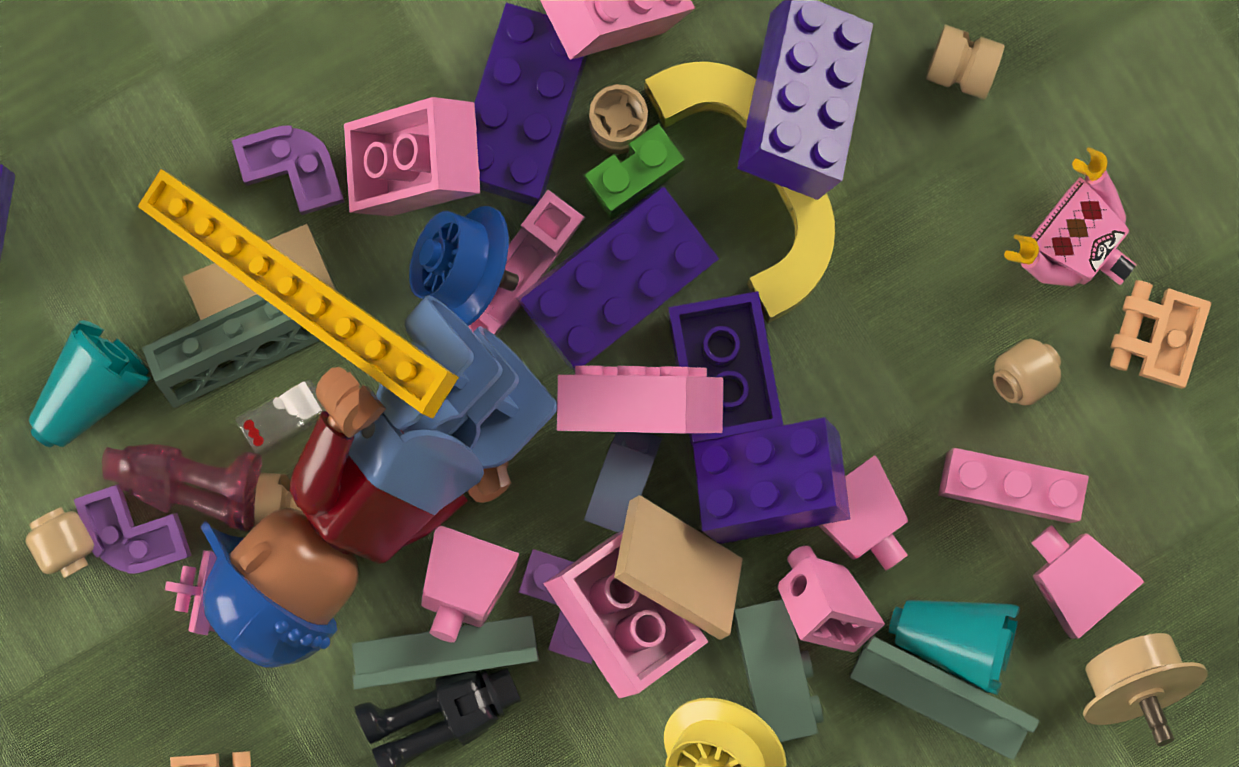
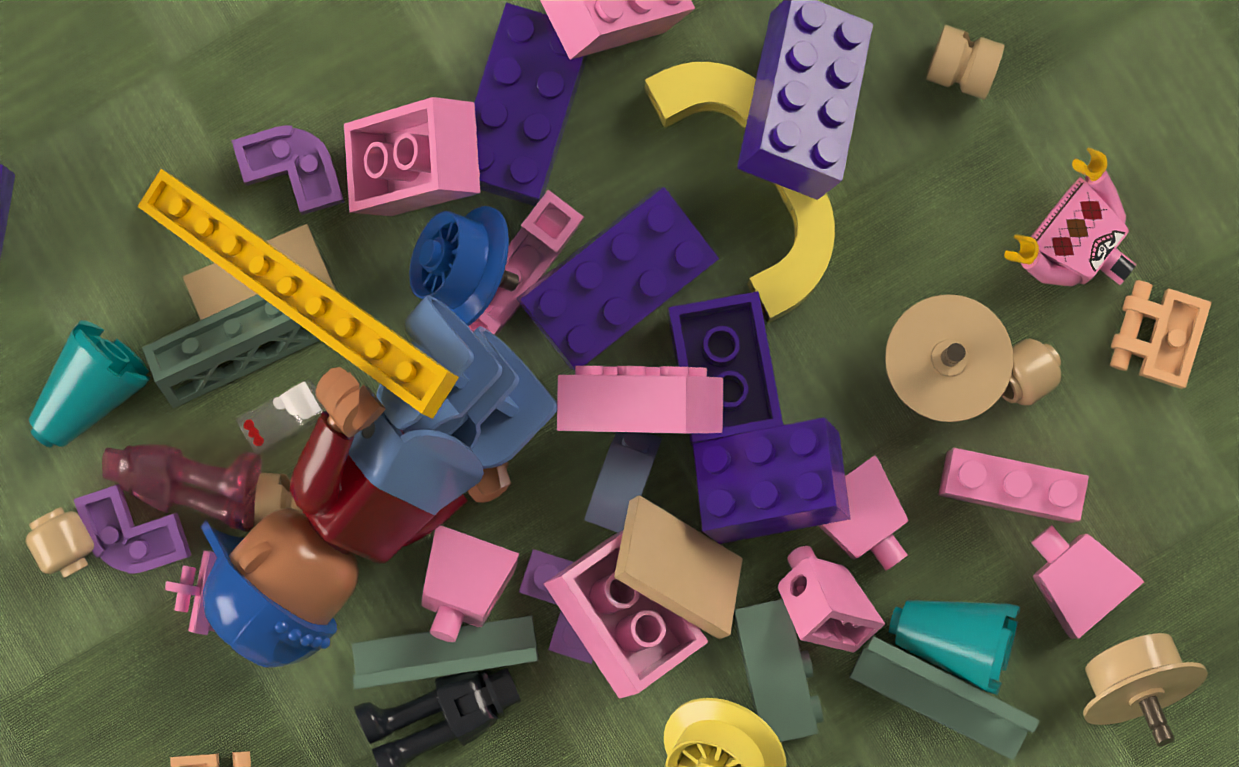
bright green brick [585,123,685,220] -> none
tan wheel [589,84,648,154] -> none
none -> tan piece [885,295,1013,422]

